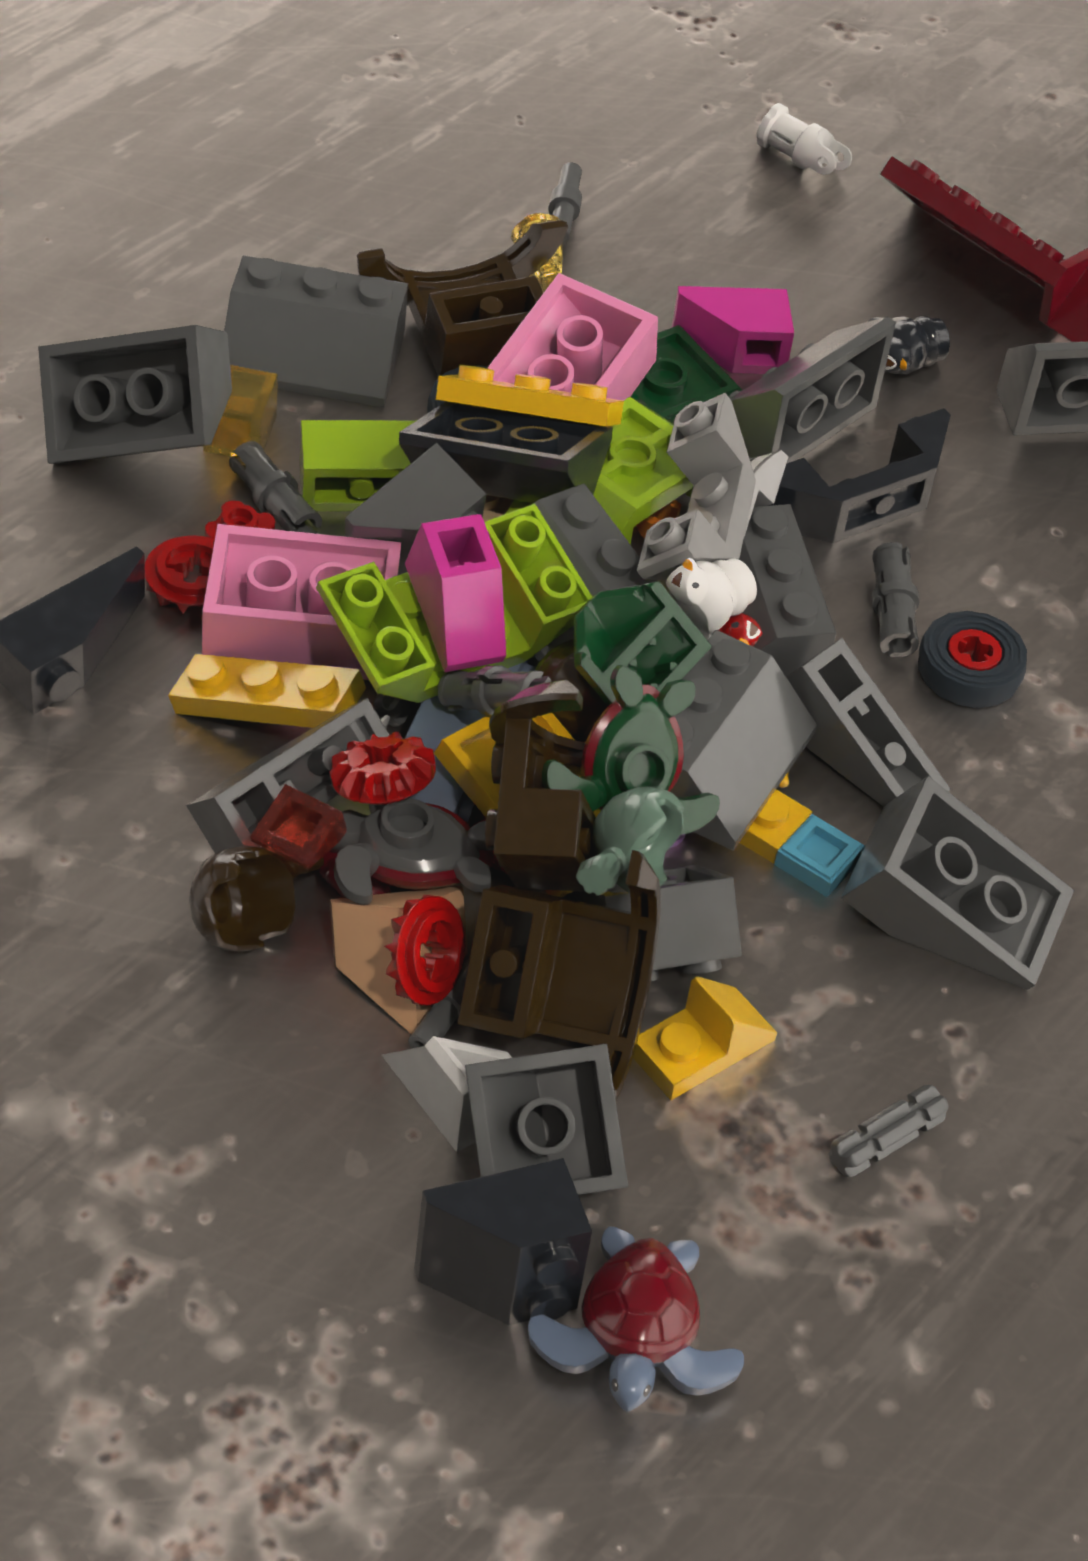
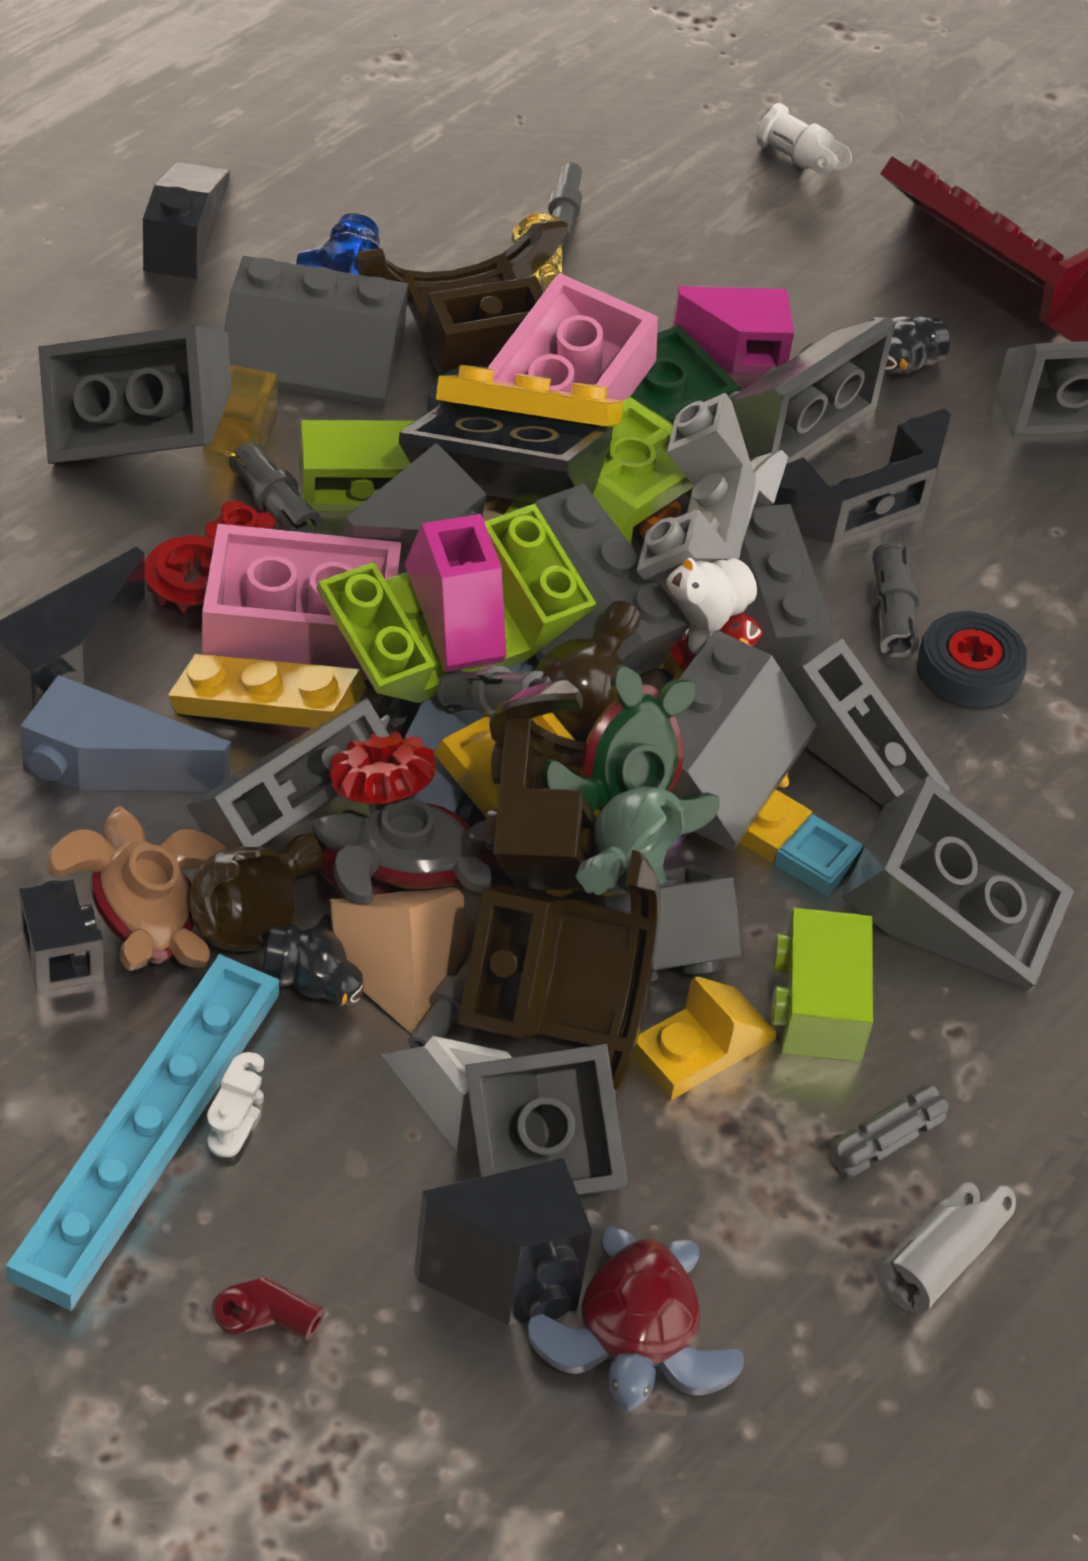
clear red slope [250,784,347,870] -> none
red gear [384,895,465,1005] -> none
dark green slope [574,582,712,706] -> none
none -> medium azure plate [6,954,280,1311]
none -> black brick [19,879,104,993]
none -> sand blue slope [20,675,231,792]
none -> medium nougat animal [46,806,227,971]
none -> black slope [143,162,230,279]
none -> white piece [207,1052,264,1158]
none -> dark red arm [211,1277,325,1341]
none -> black animal [262,914,363,1007]
none -> clear blue animal [296,213,380,275]
none -> lime brick [771,907,873,1062]
none -> light grey piece [877,1182,1016,1314]

